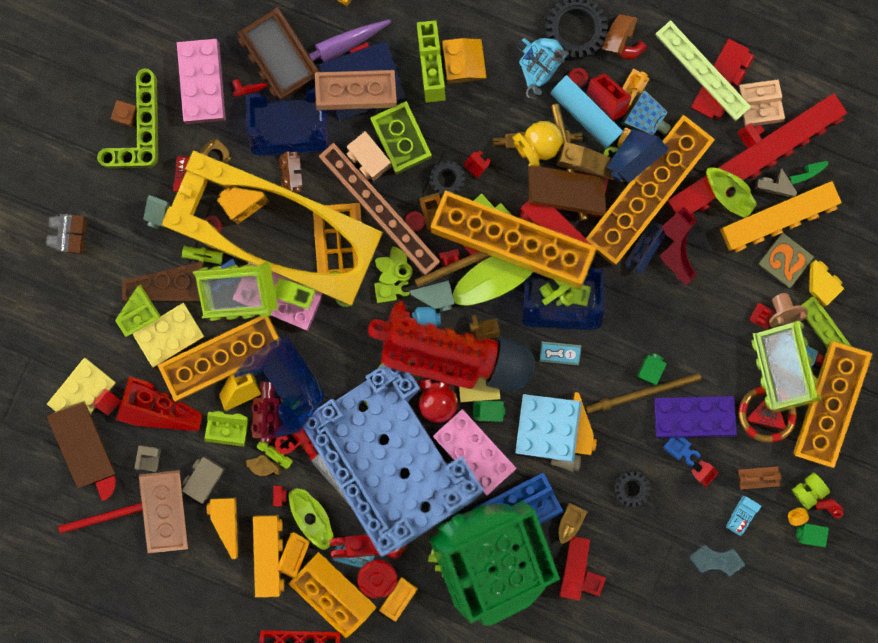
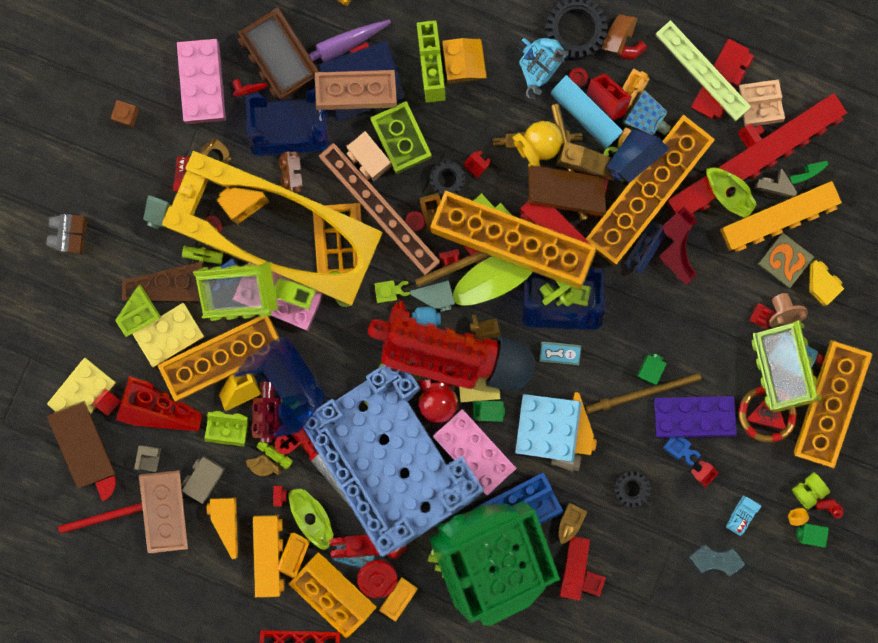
lime beam [97,69,158,168] -> none
lime plate [375,247,413,285] -> none
dark orange hinge [738,466,781,490] -> none
lime tile [800,296,851,349] -> none

